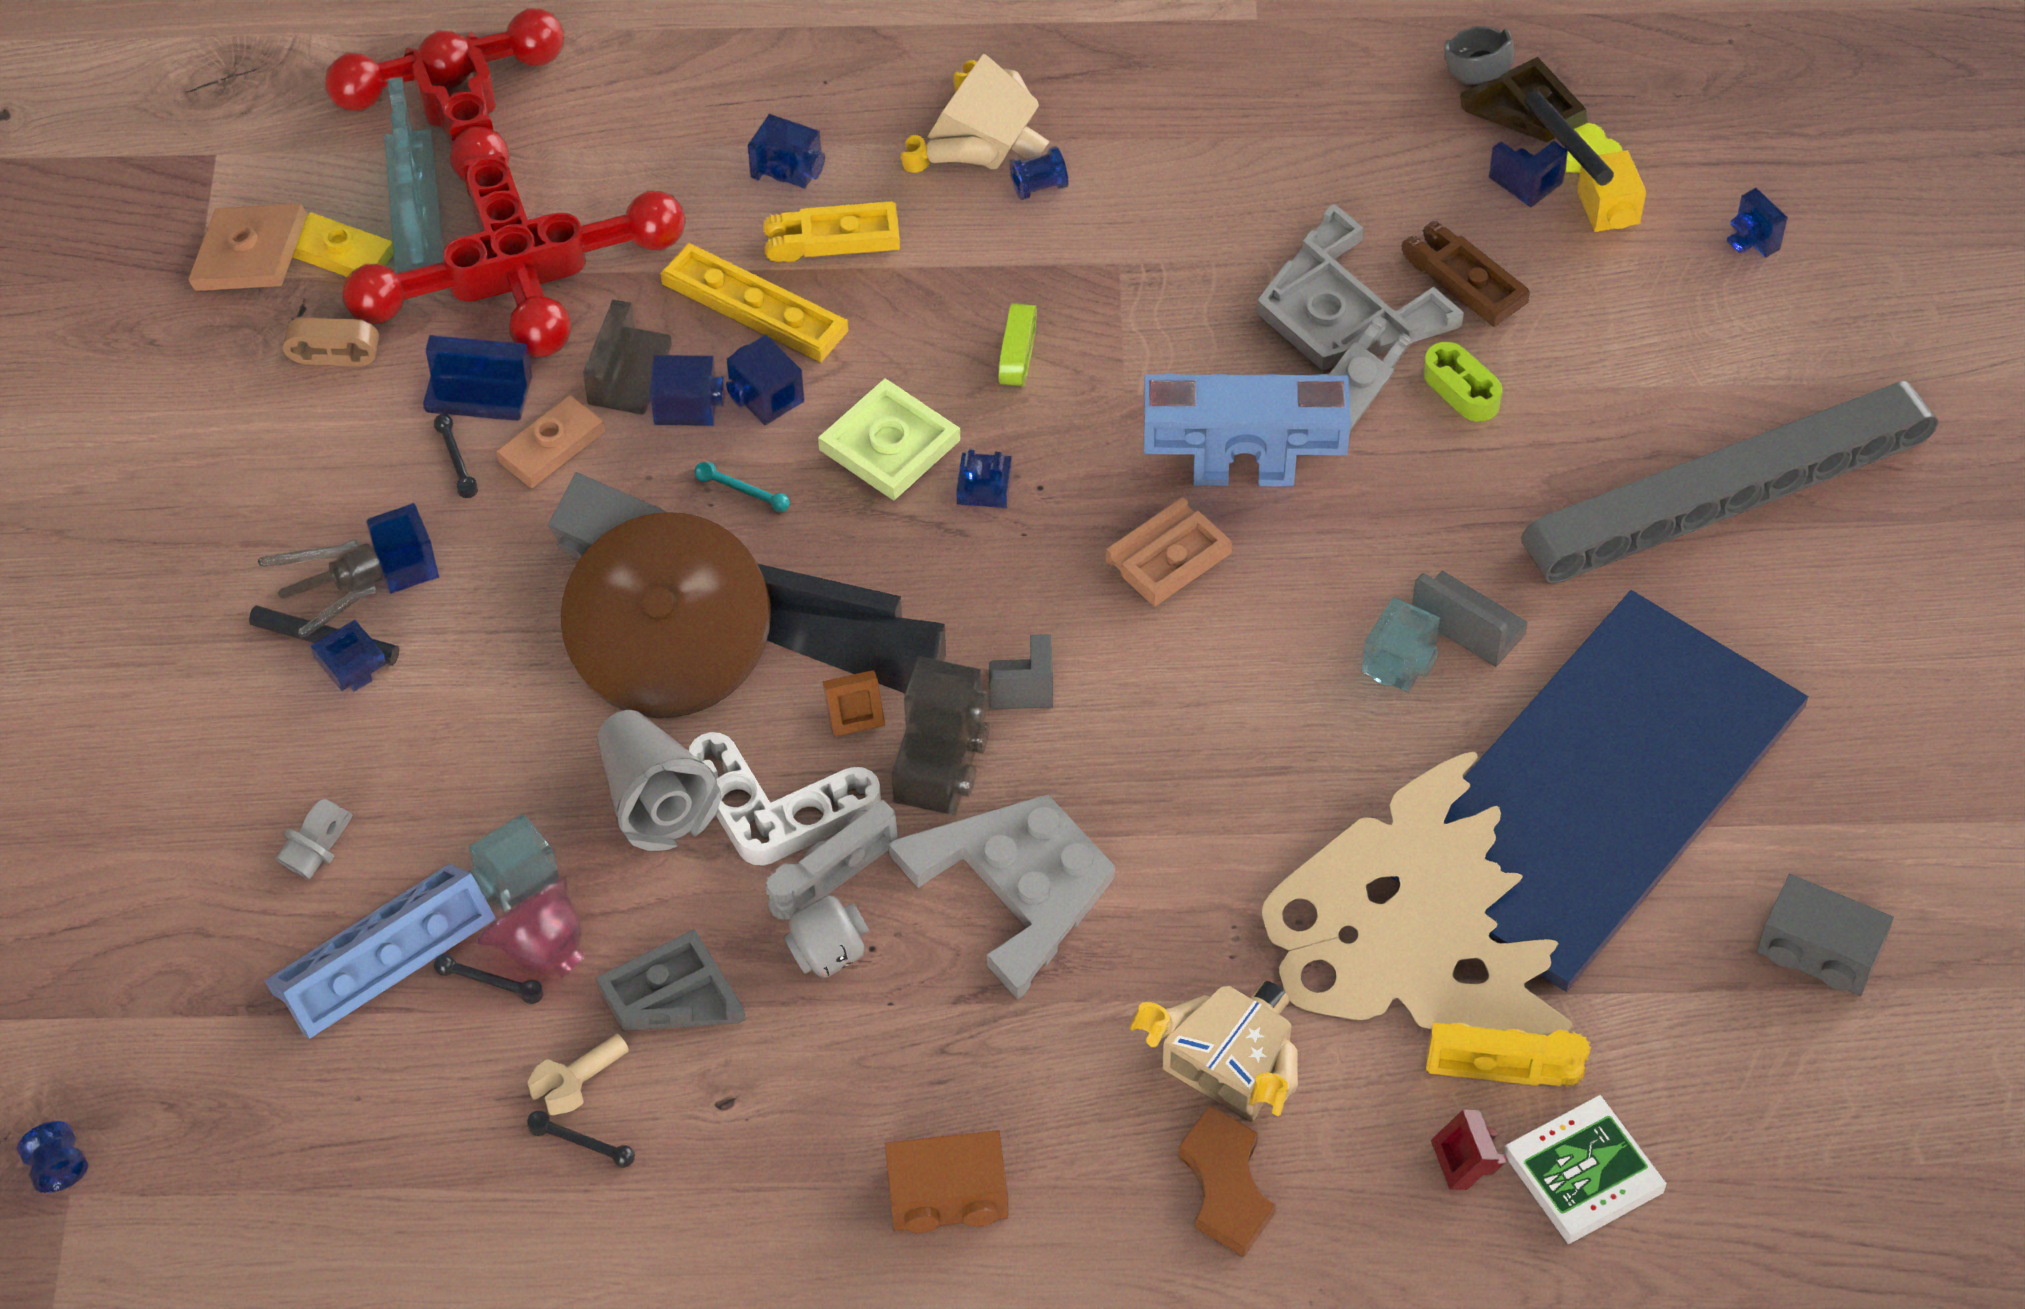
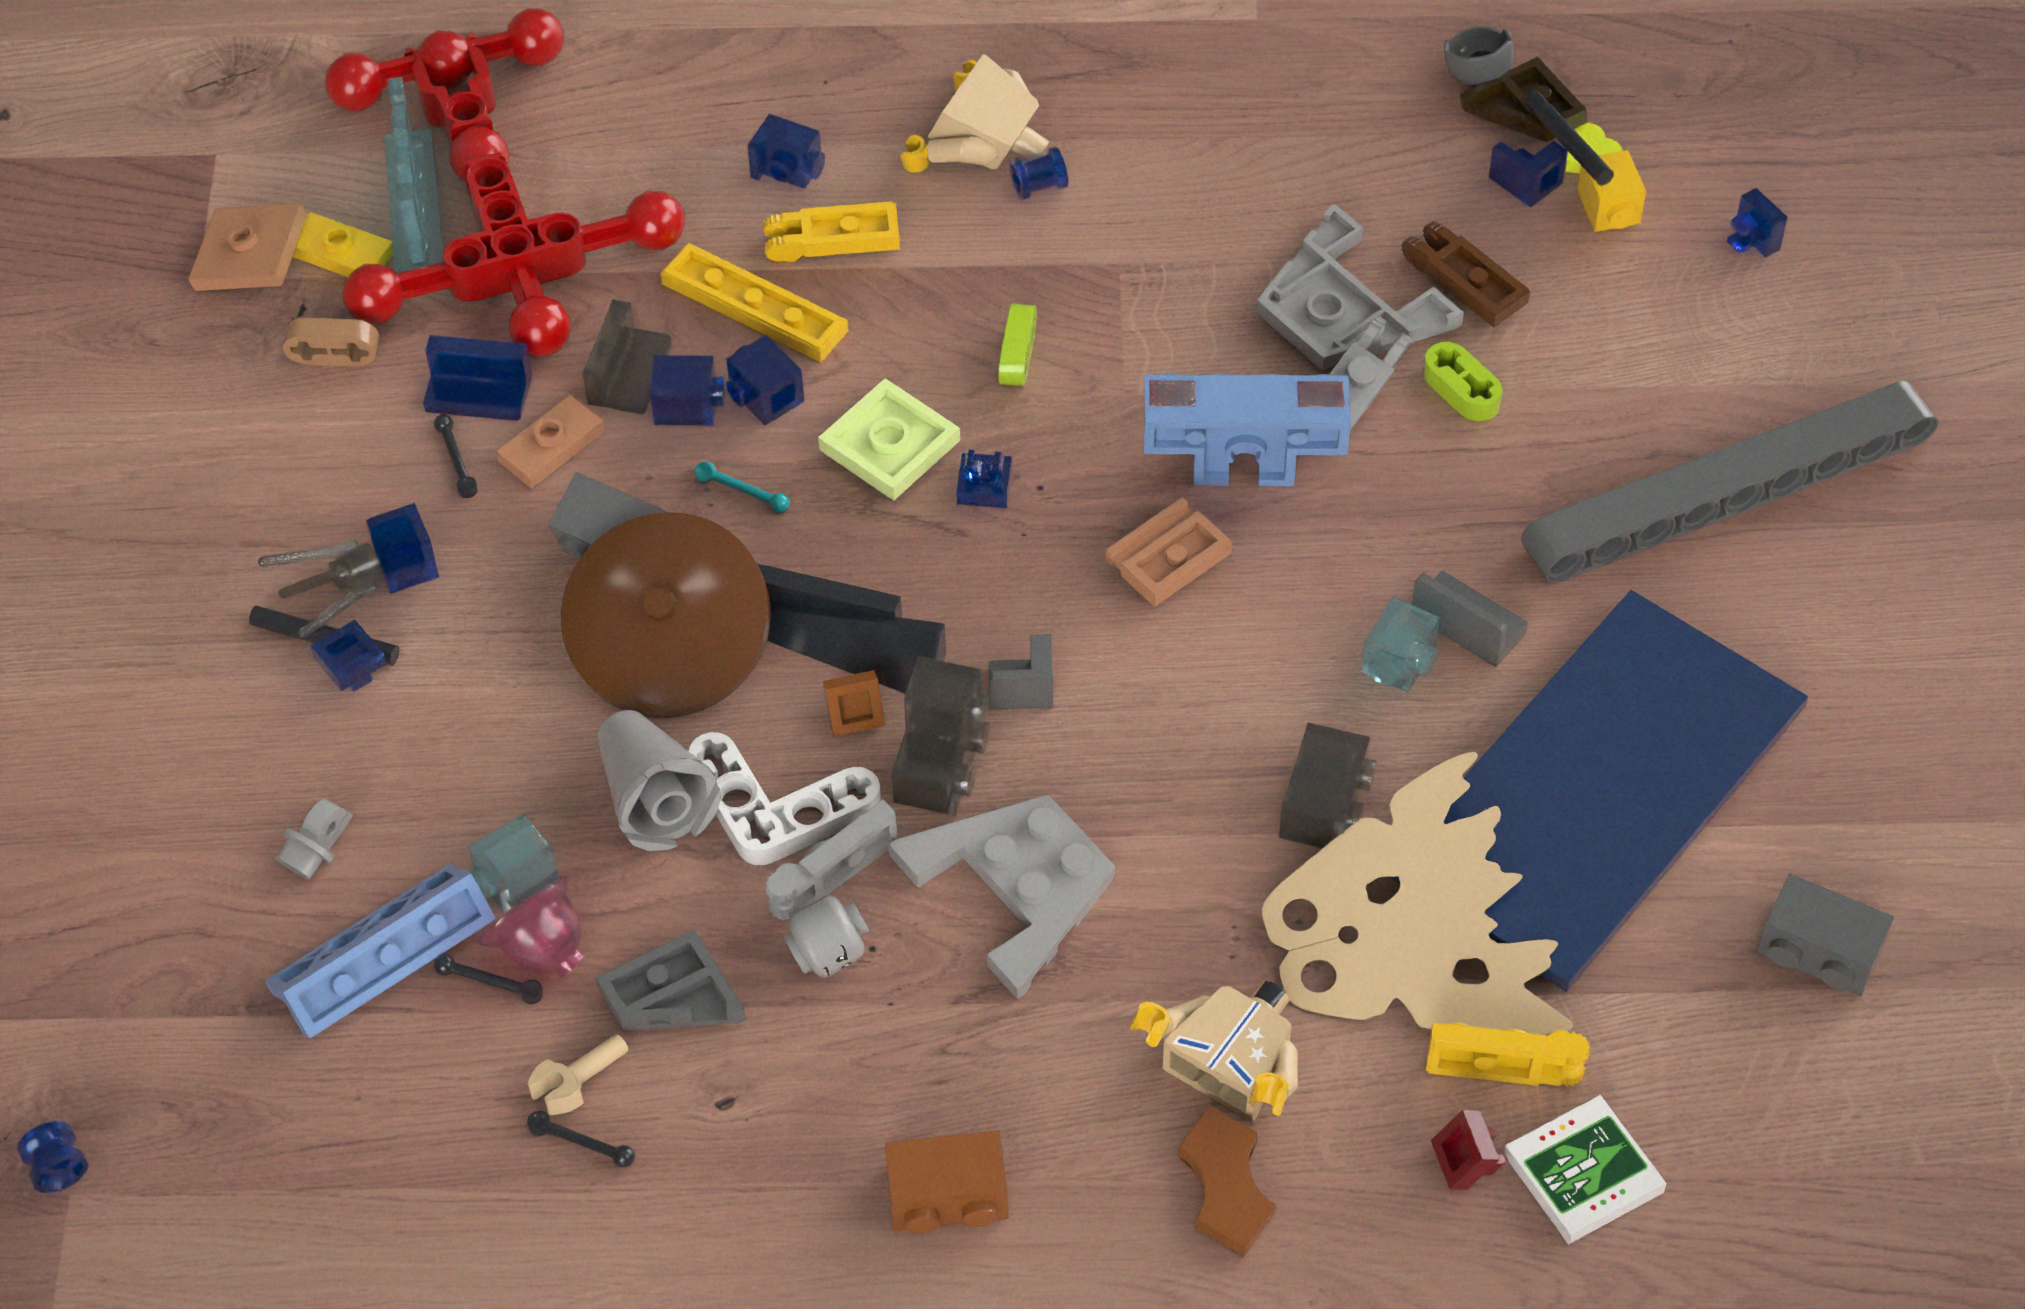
none -> clear smoke brick [1279,722,1377,849]

